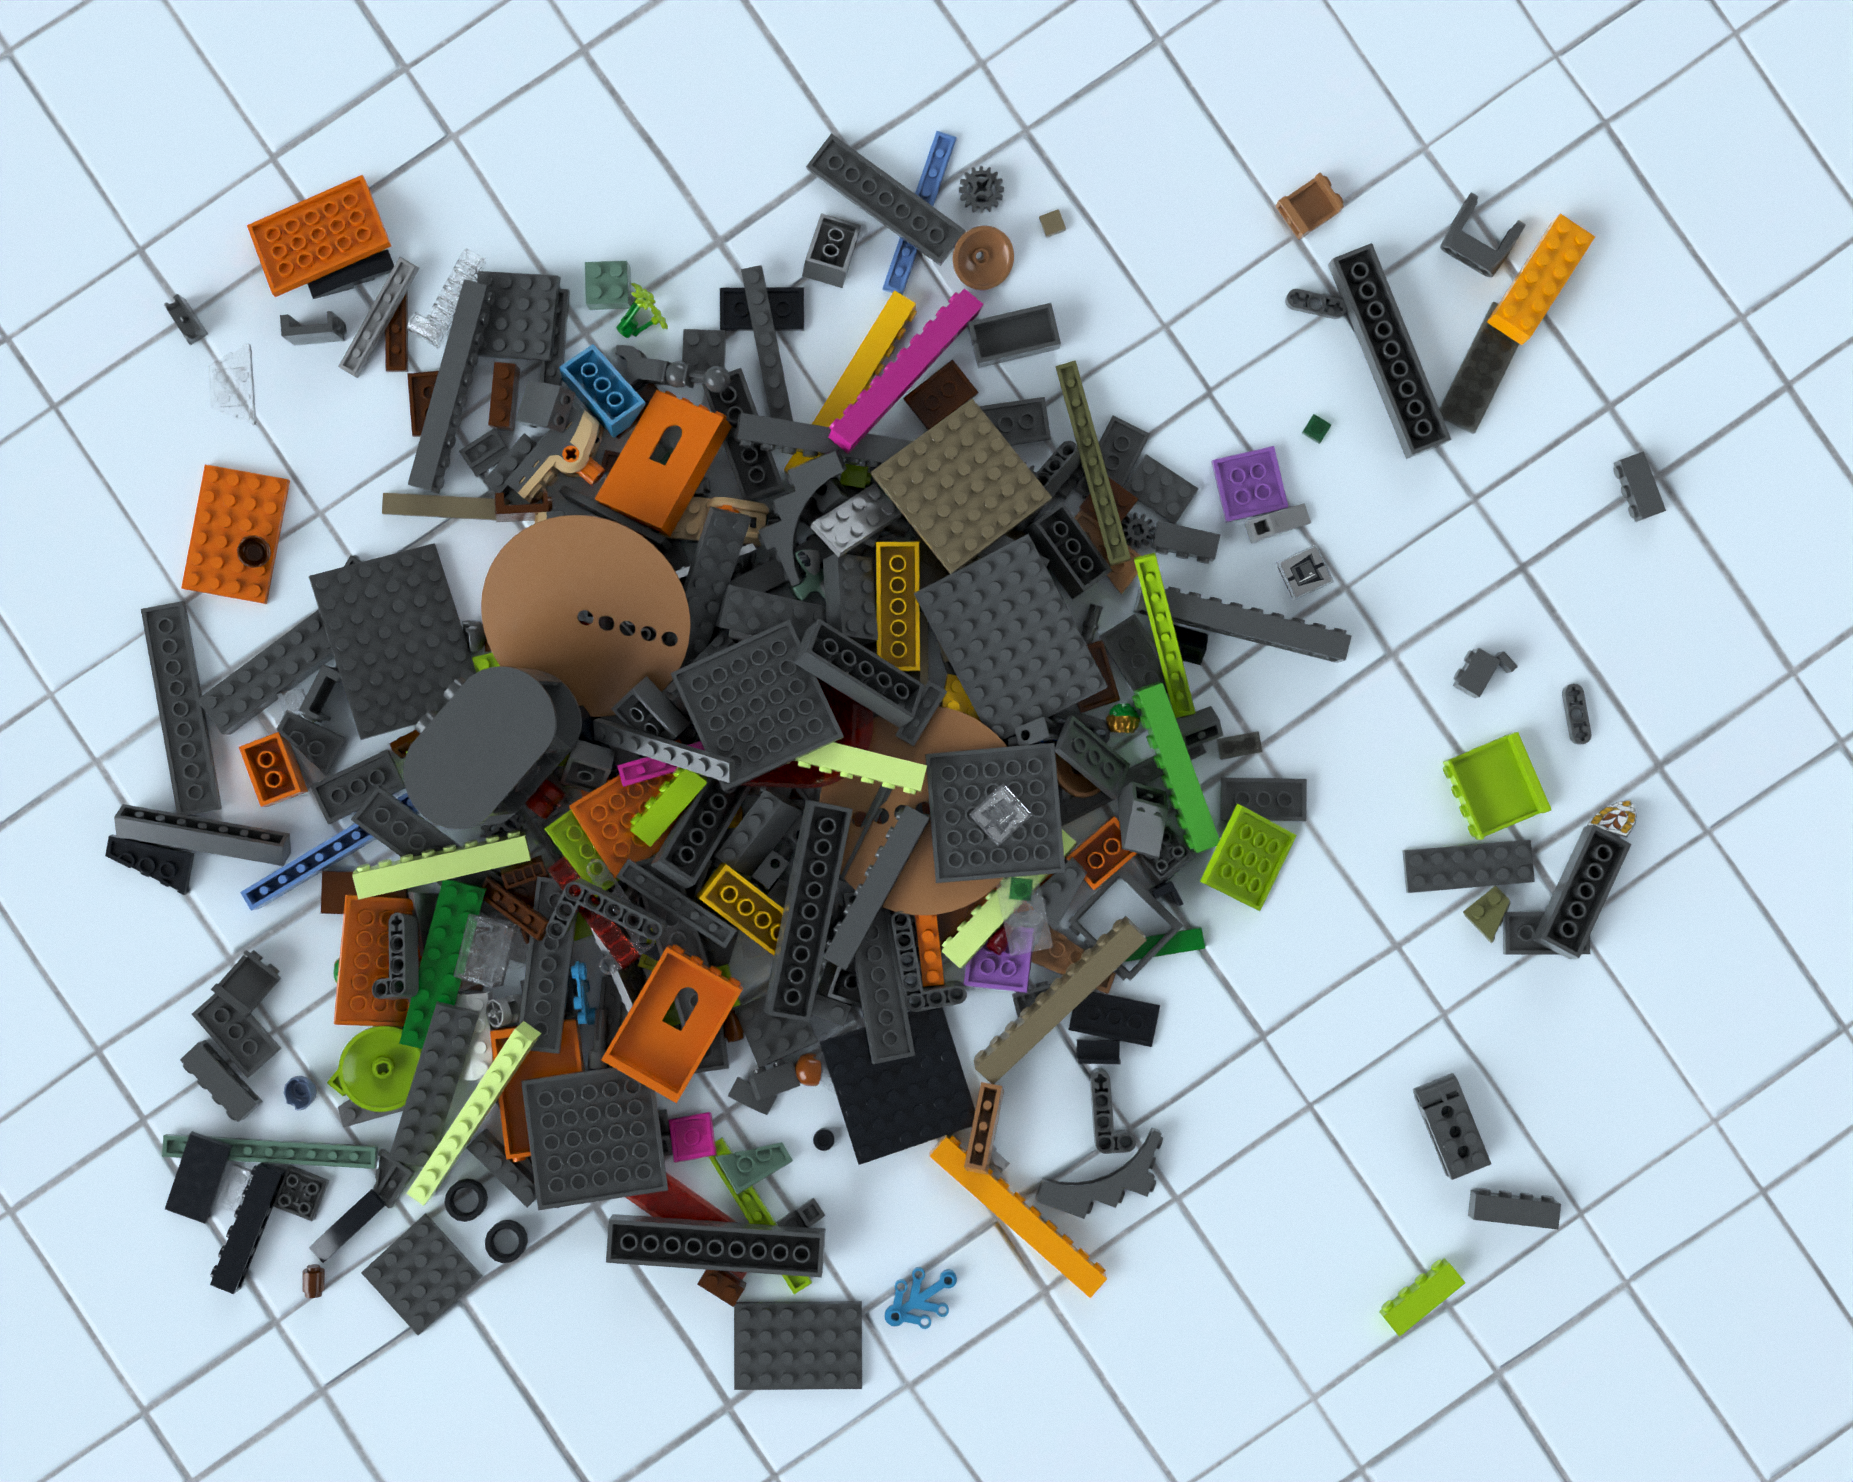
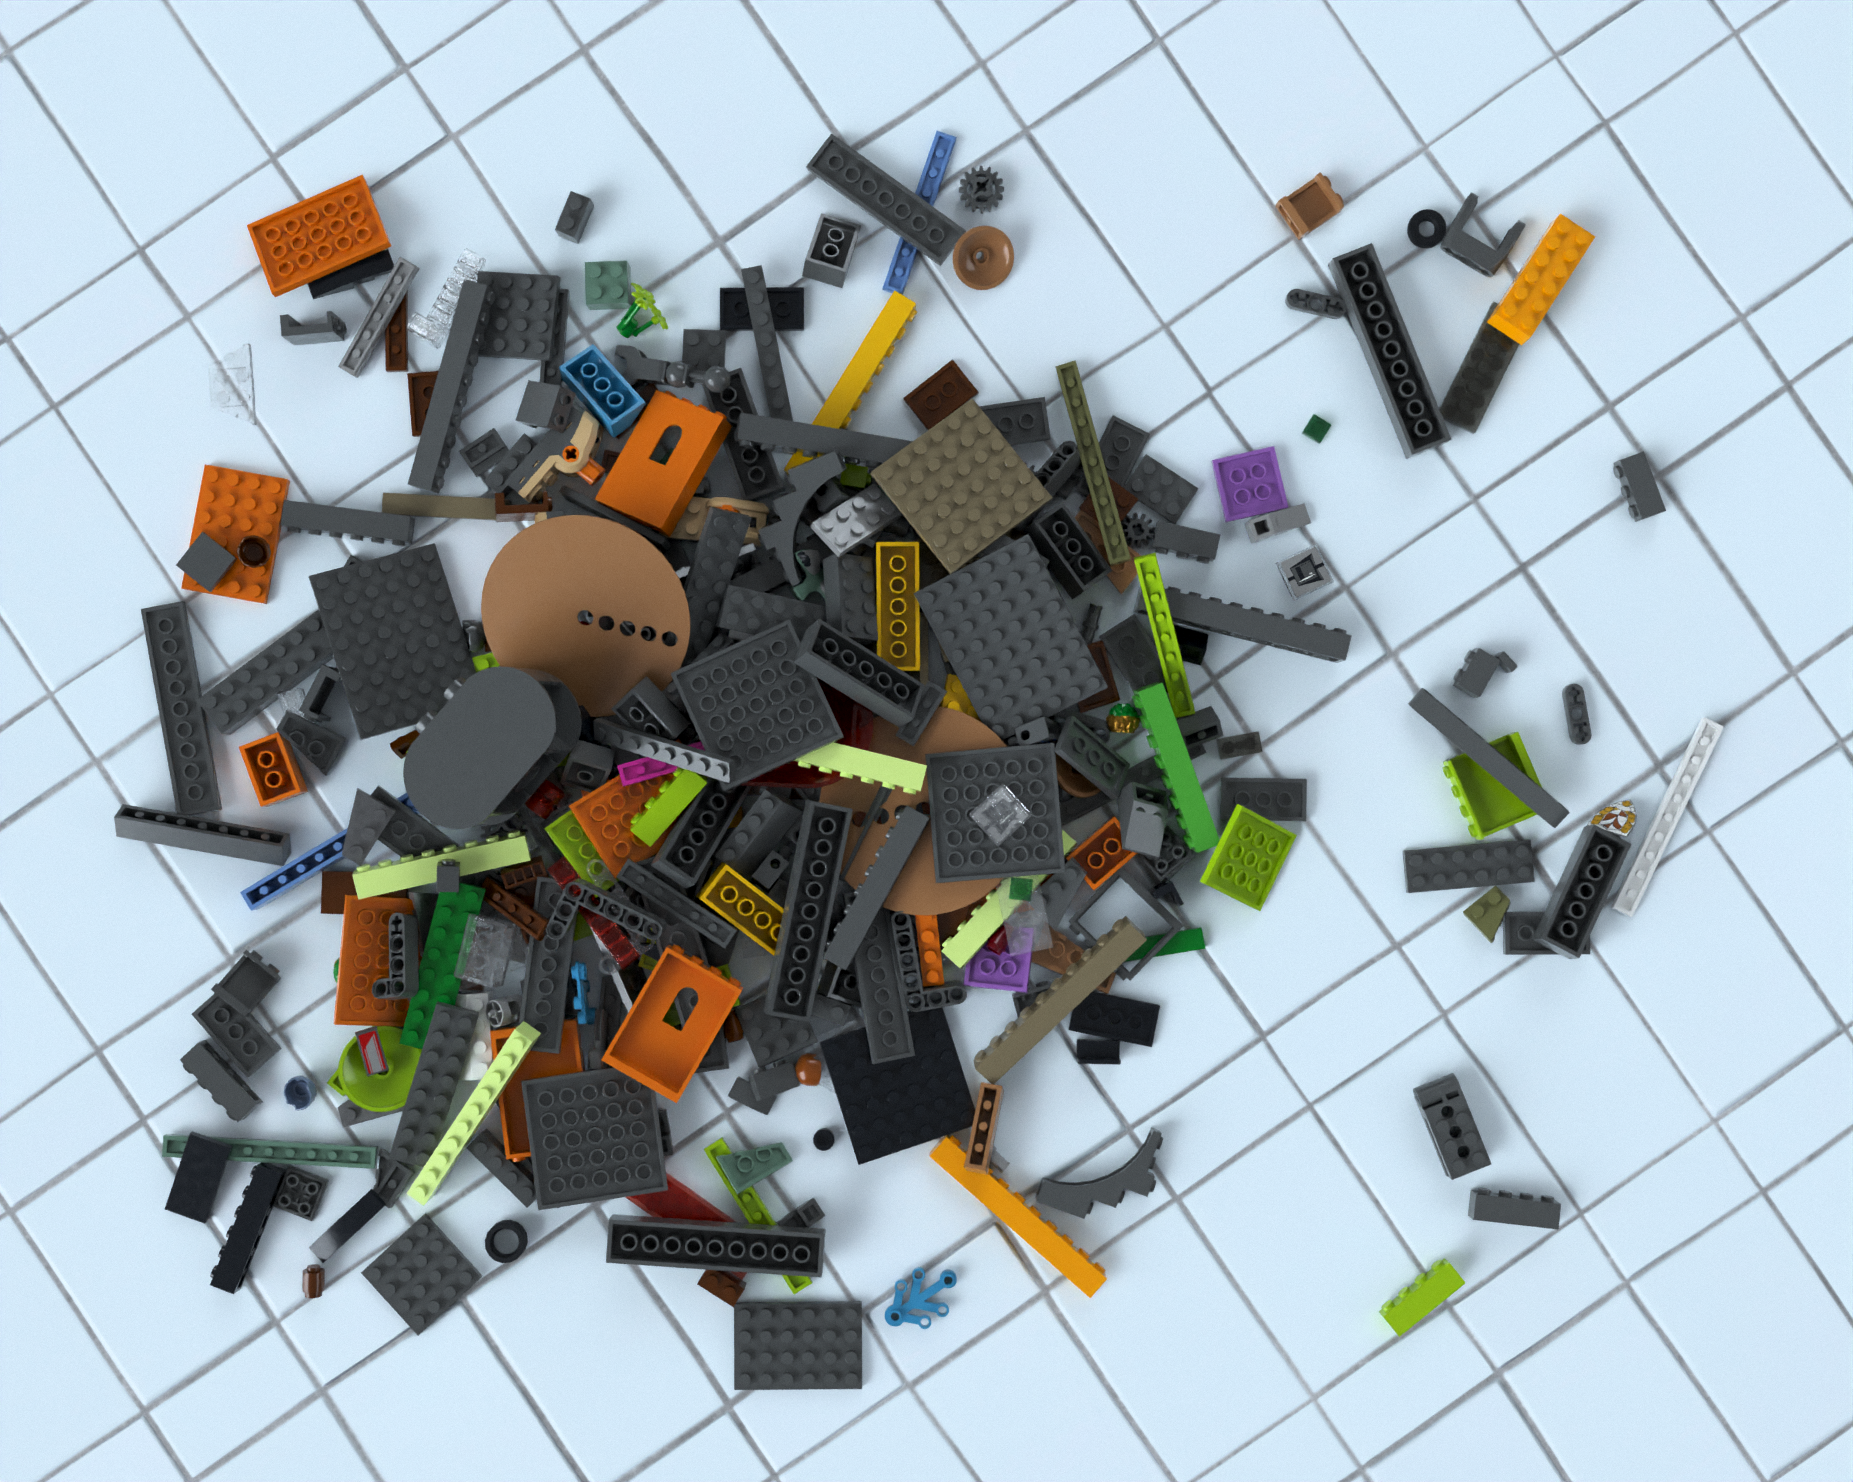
black wing [105,834,194,895] -> none
dark grey hinge [164,294,208,345] -> none
clear plate [216,1163,252,1212] -> none
dark grey plate [310,750,405,824] -> none
black tyre [444,1178,488,1222] -> none
reddish brown brick [488,362,520,431] -> none
dark pink tile [669,1112,717,1163] -> none
dark pink brick [828,288,984,454] -> none
dark grey piece [968,303,1061,368] -> none
dark tan tile [1039,209,1066,238] -> none
dark grey beam [1090,1068,1136,1154] -> none
none -> dark grey tile [176,532,237,592]
none -> dark grey brick [281,500,415,547]
none -> flat silver wing [342,788,396,866]
none -> slope [355,1026,389,1077]
none -> dark grey brick [436,859,460,892]
none -> dark grey brick [555,191,594,244]
none -> black tyre [1407,209,1446,249]
none -> dark grey beam [1408,688,1570,828]
none -> white plate [1611,717,1724,917]

